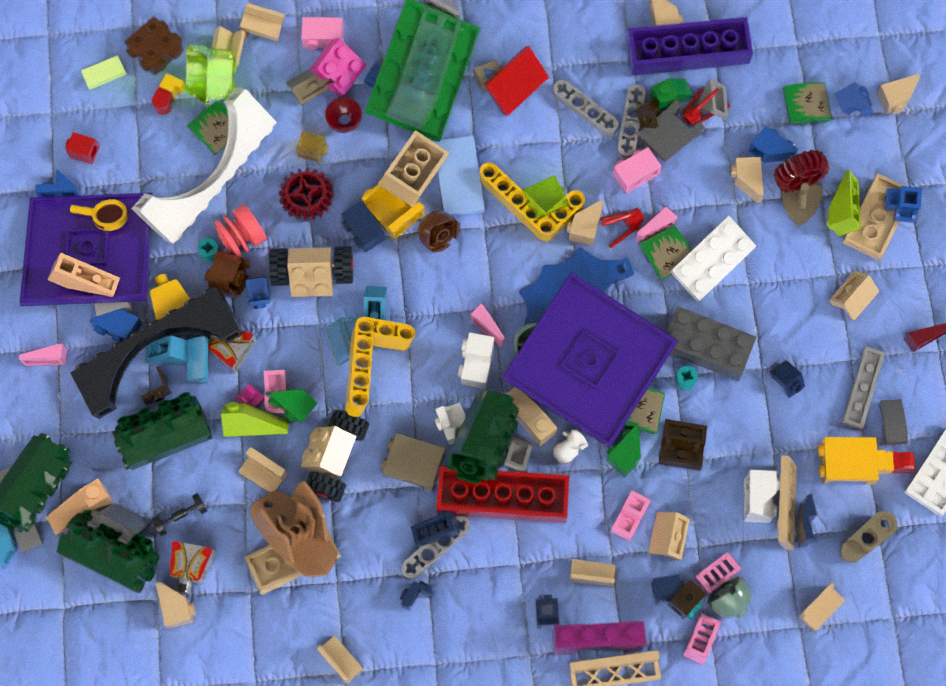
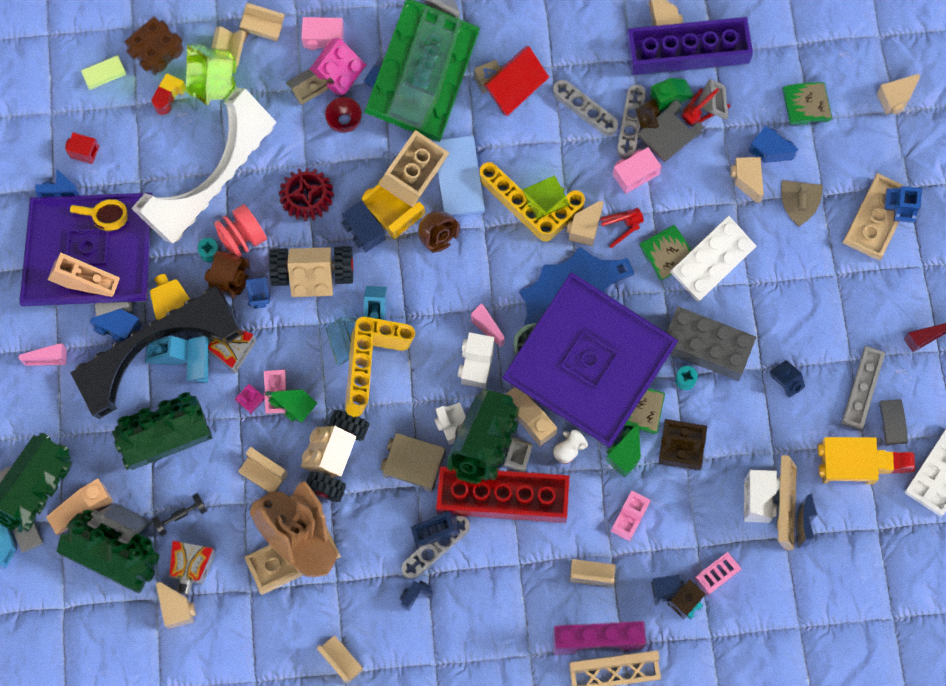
dark brown bracket [141,366,172,405] -> none
slope [187,100,229,156] -> none
lime slope [221,402,289,437] -> none
clear yellow brick [296,131,329,163] -> none
dark blue window [535,594,560,629] -> none
bright pink slope [635,206,677,243] -> none
tan panel [648,512,690,560] -> none
bright pink slope [683,613,721,665] -> none
sand green cylinder [707,576,752,618] -> none
dark red gear [773,150,830,193] -> none
tan panel [798,582,845,632] -> none
lime slope [827,170,861,236] -> none
tan panel [829,270,879,320] -> none
blue brick [834,82,873,116] -> none
dark tan piece [839,511,898,563] -> none

